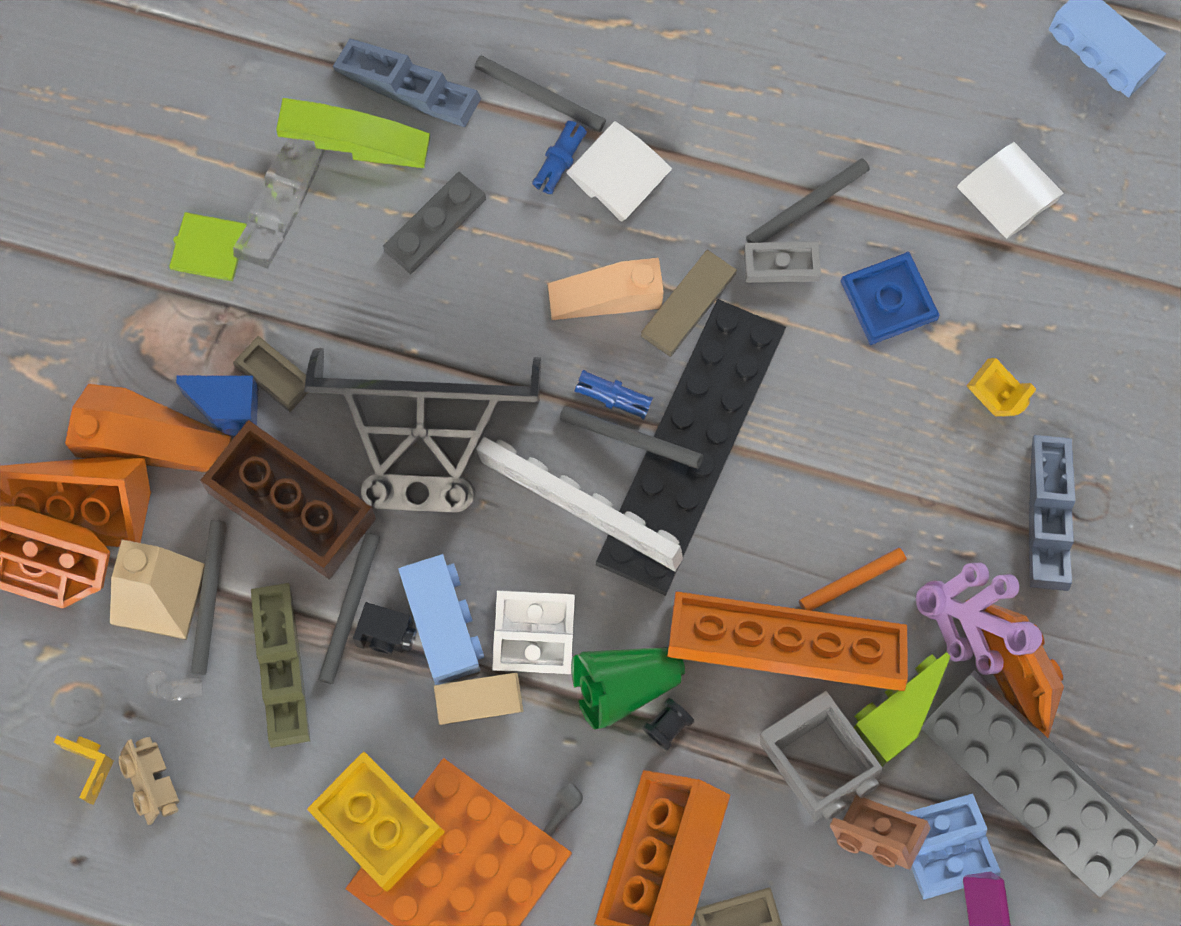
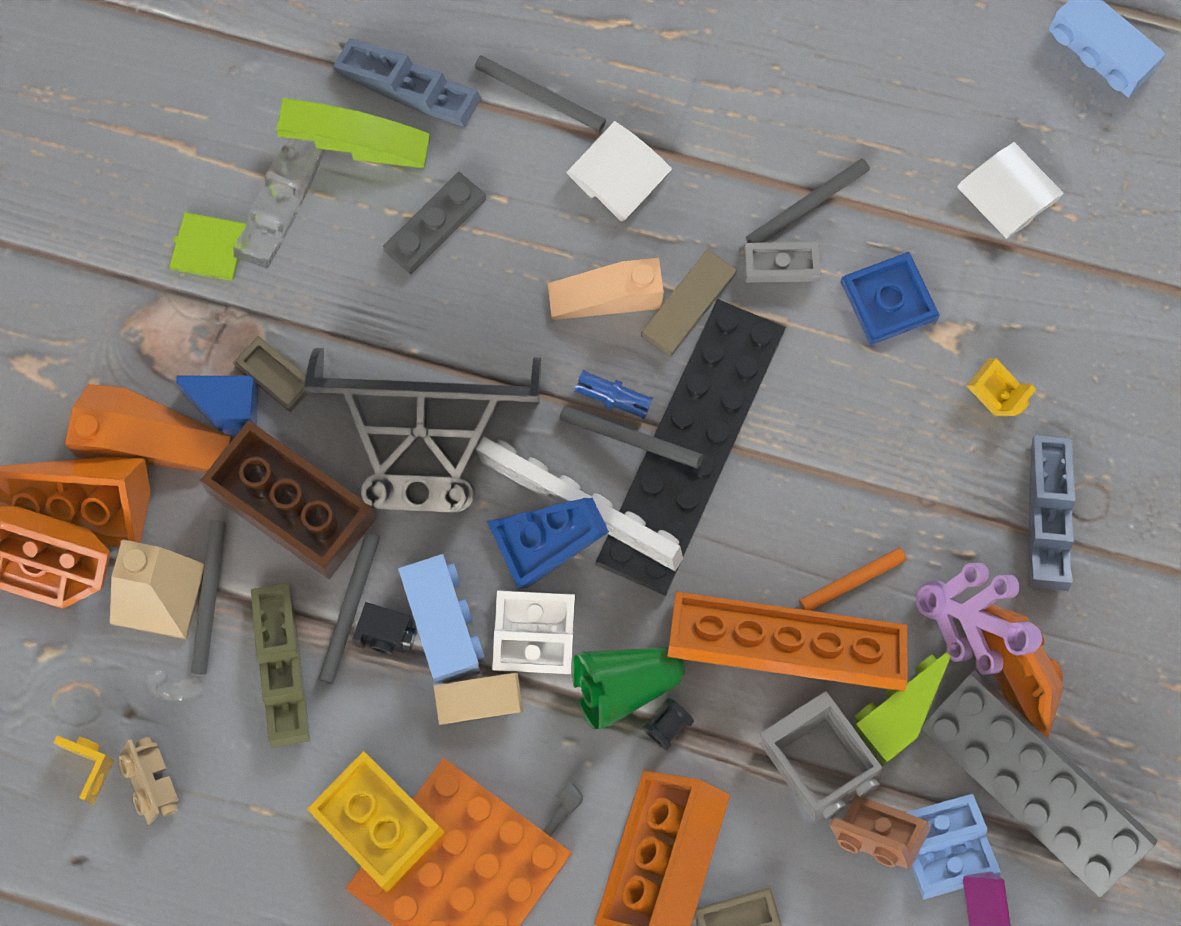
blue pin [532,121,587,194] -> none
none -> blue wing [487,498,609,589]

